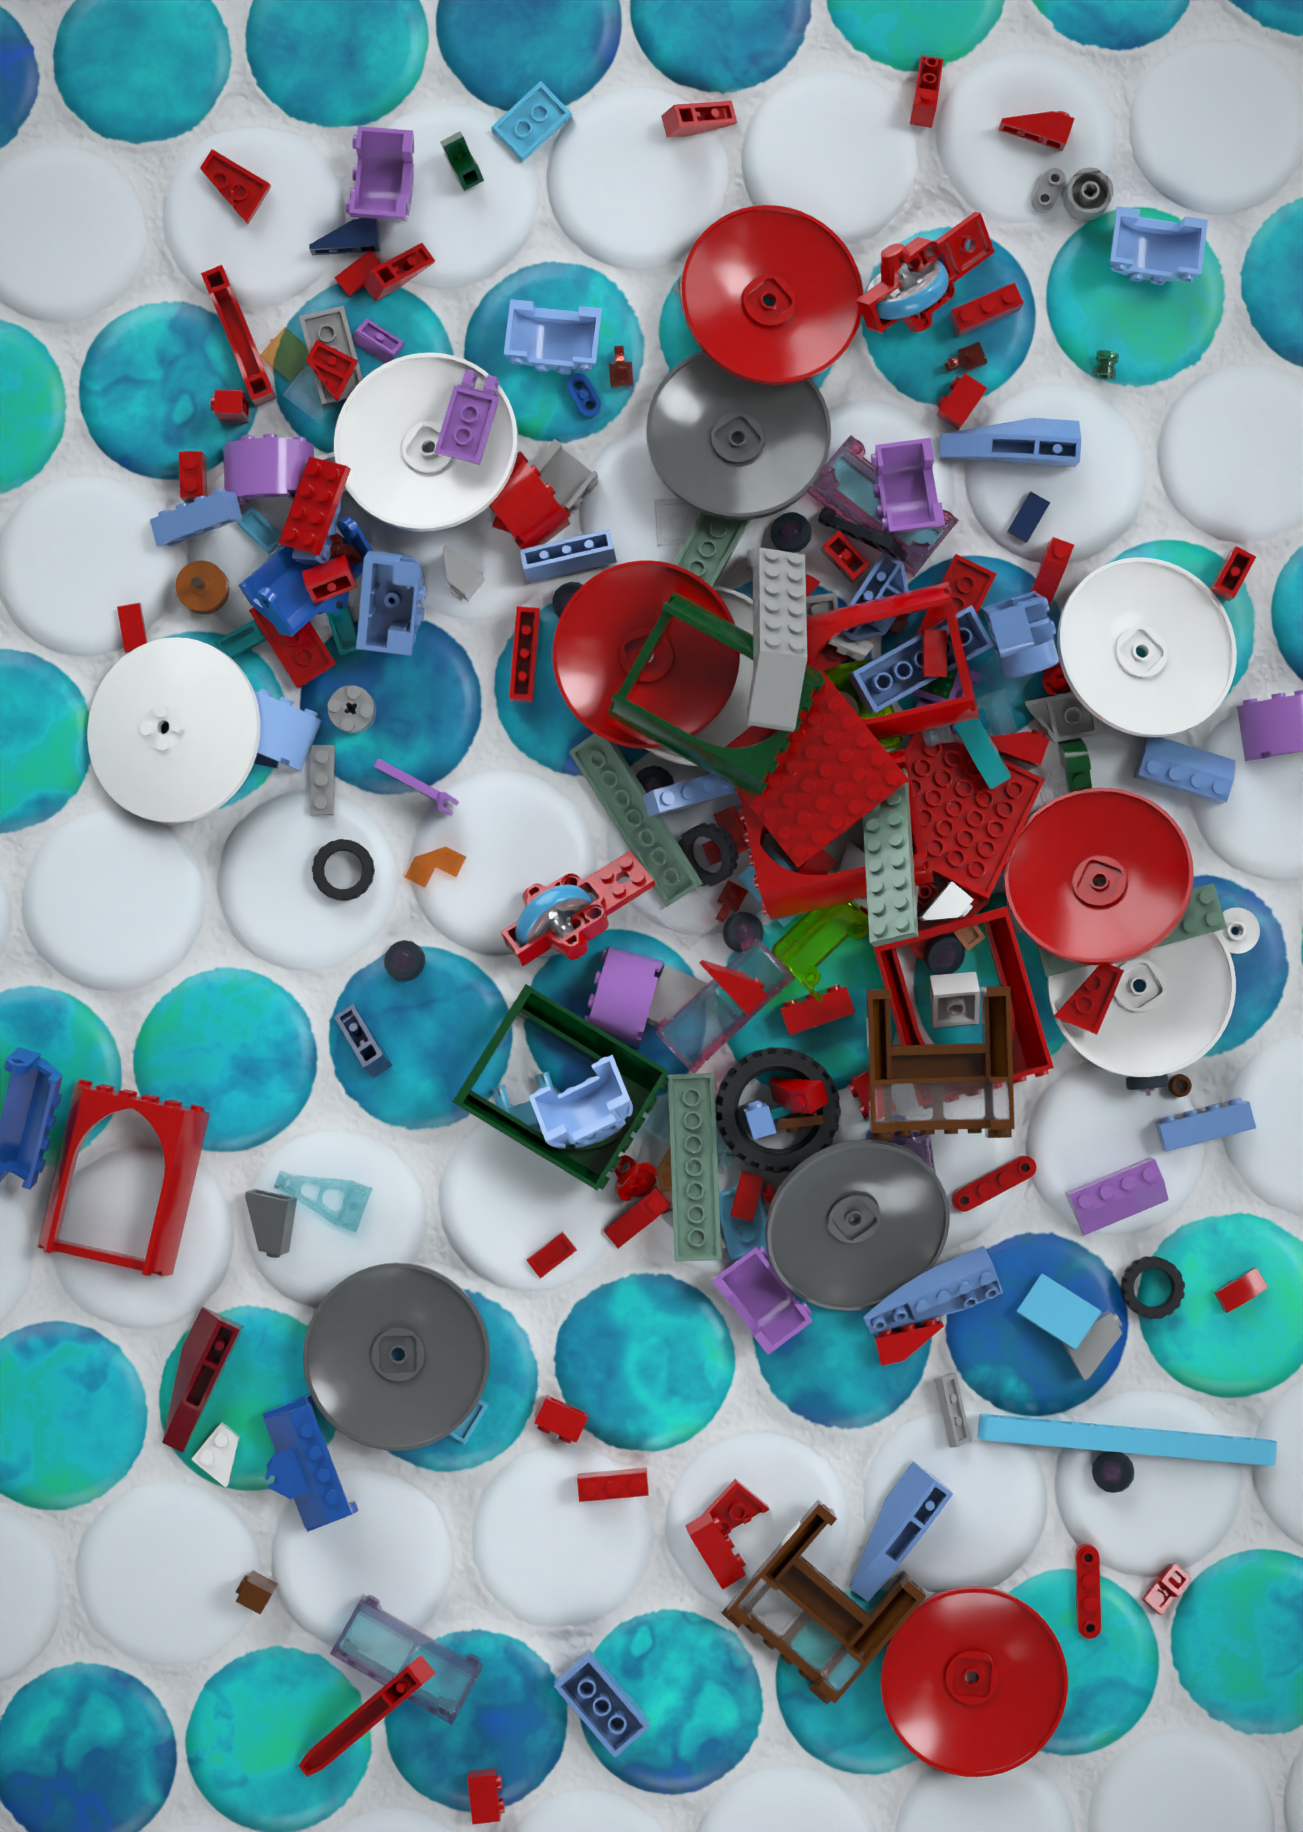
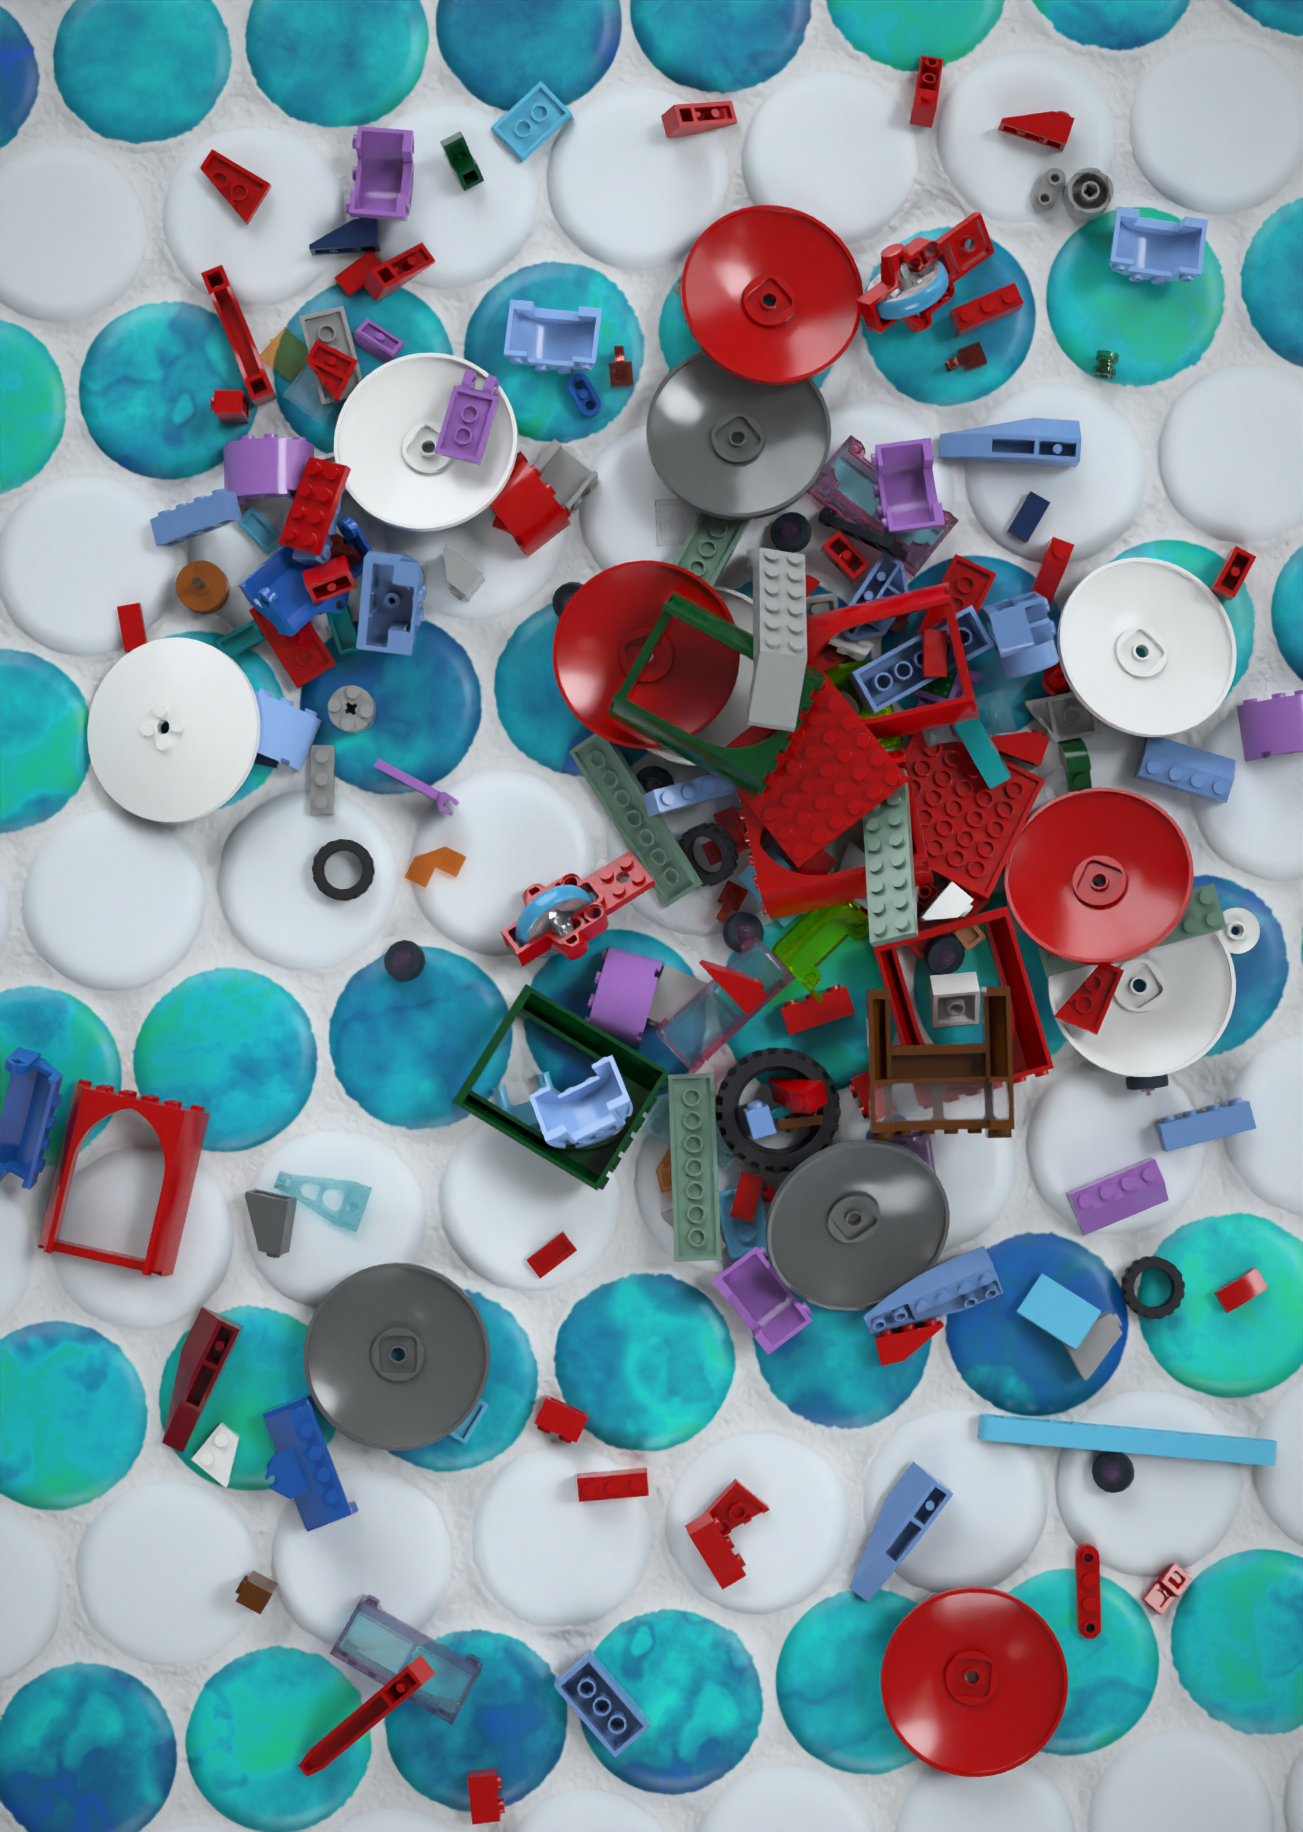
red brick [179,451,208,503] -> none
dark blue slope [334,1004,393,1078] -> none
red brick [509,606,541,703] -> none
medium blue brick [520,529,617,583] -> none
red slope [604,1186,671,1249] -> none
red tile [614,1155,658,1201] -> none
reddish brown piece [721,1500,926,1705] -> none
light grey plate [935,1373,971,1447] -> none
red brick [936,373,987,430] -> none
red plate [951,1155,1037,1212] -> none
reddish brown plate [1168,1074,1192,1097] -> none

